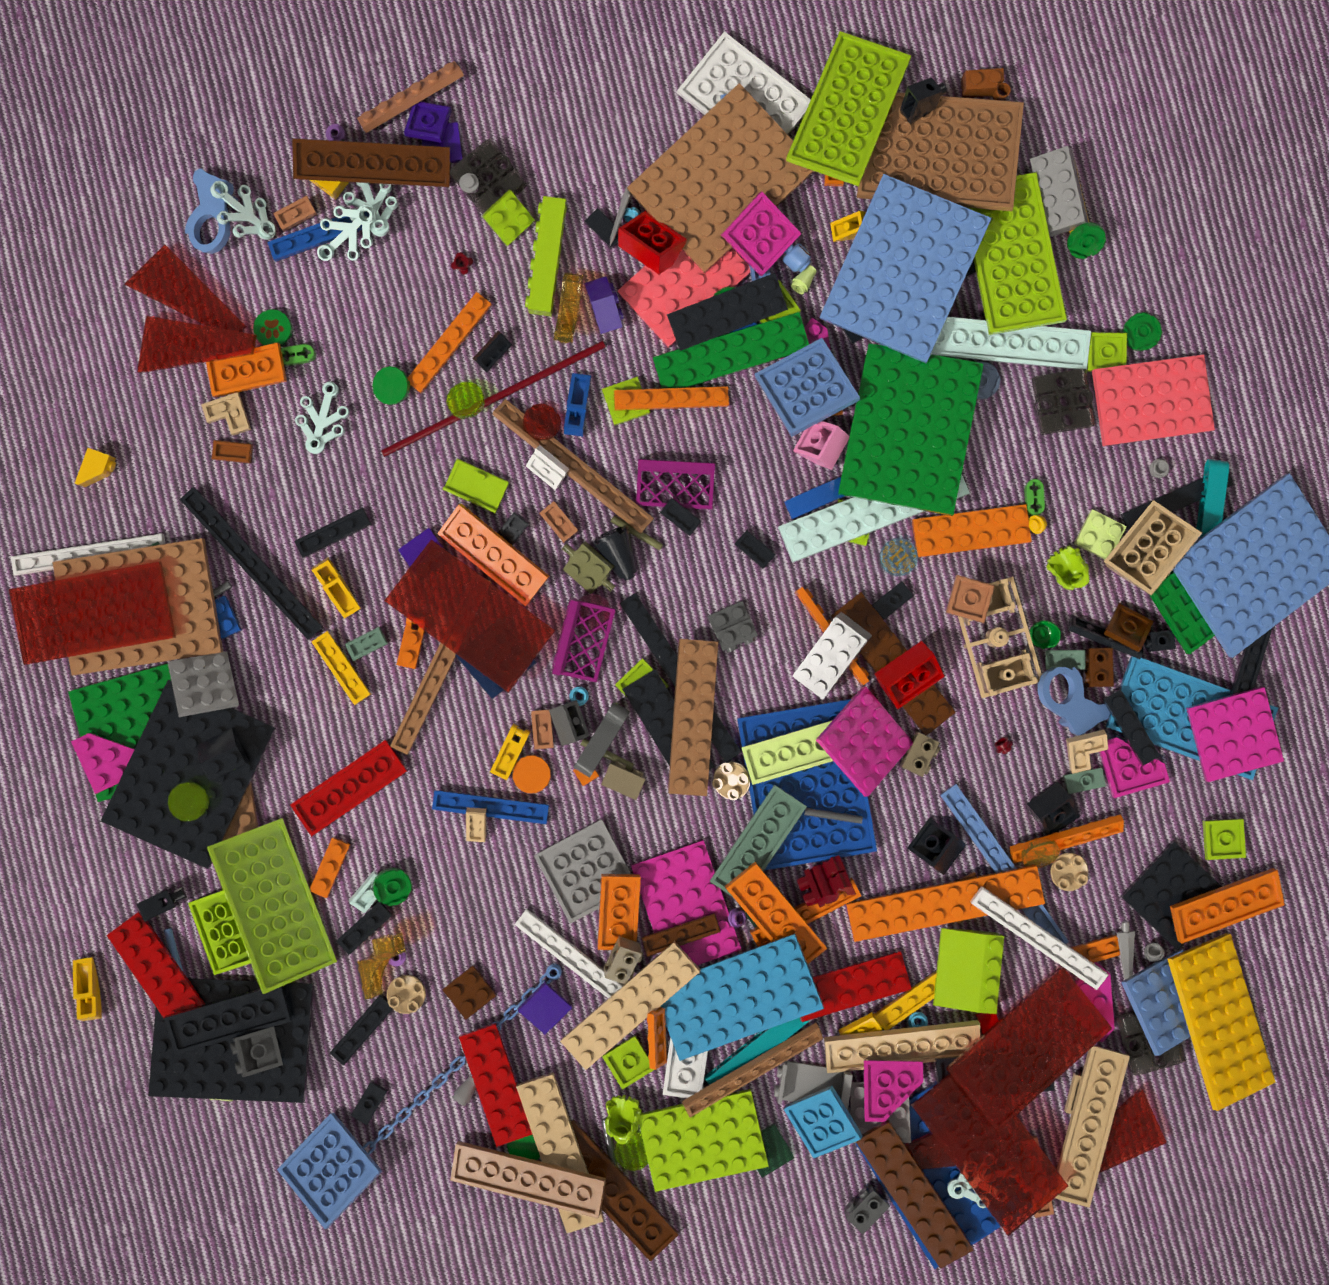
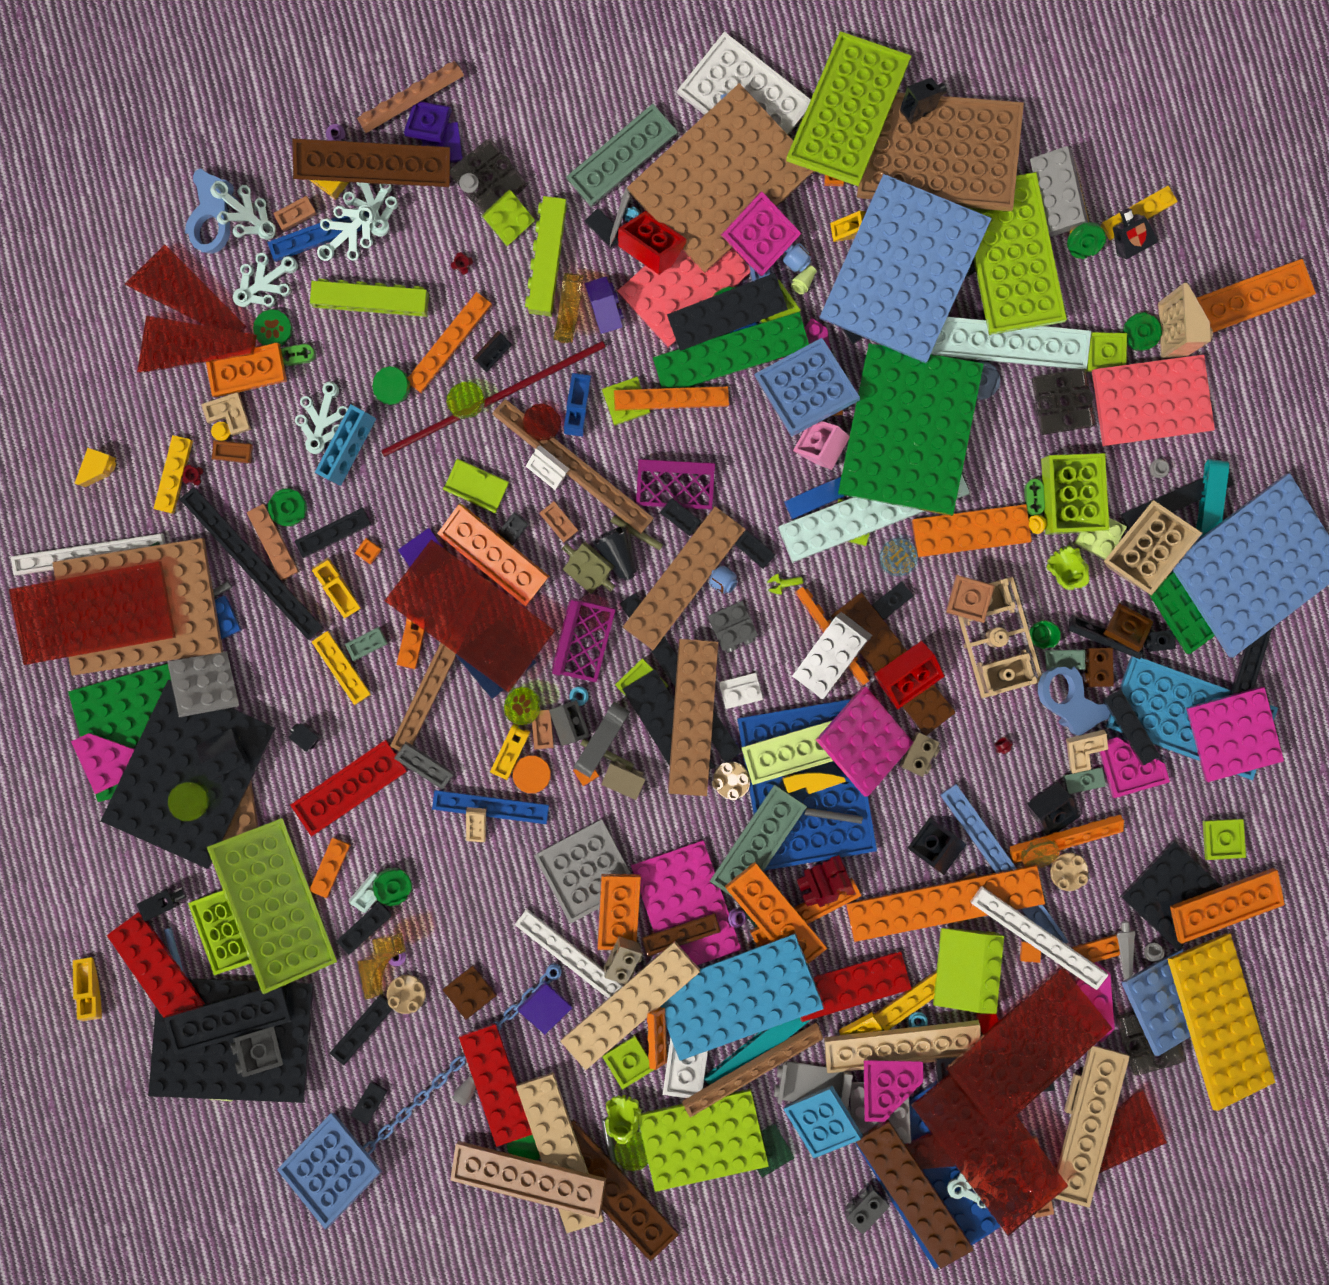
dark orange hinge [961,68,1011,101] -> none
none -> yellow plate [153,435,193,514]
none -> dark red plate [182,465,203,486]
none -> yellow plate [211,422,231,441]
none -> light aqua plant [233,253,298,308]
none -> nougat plate [246,504,299,581]
none -> green tile [268,489,307,527]
none -> black brick [288,722,323,752]
none -> lime brick [310,278,429,317]
none -> dark azure brick [315,404,376,486]
none -> orange tile [355,538,382,565]
none -> dark grey plate [394,741,454,789]
none -> clear neon green tile [504,687,541,725]
none -> sand green plate [566,104,678,208]
none -> medium nougat plate [622,506,745,651]
none -> medium blue head [709,566,738,594]
none -> white plate [719,673,763,709]
none -> lime bar [767,574,803,595]
none -> yellow slope [782,772,846,794]
none -> orange tile [1020,941,1041,963]
none -> lime slope [1041,453,1109,535]
none -> yellow plate [1101,186,1178,241]
none -> black torso [1113,208,1158,259]
none -> tan slope [1158,283,1213,359]
none -> orange plate [1196,259,1316,333]

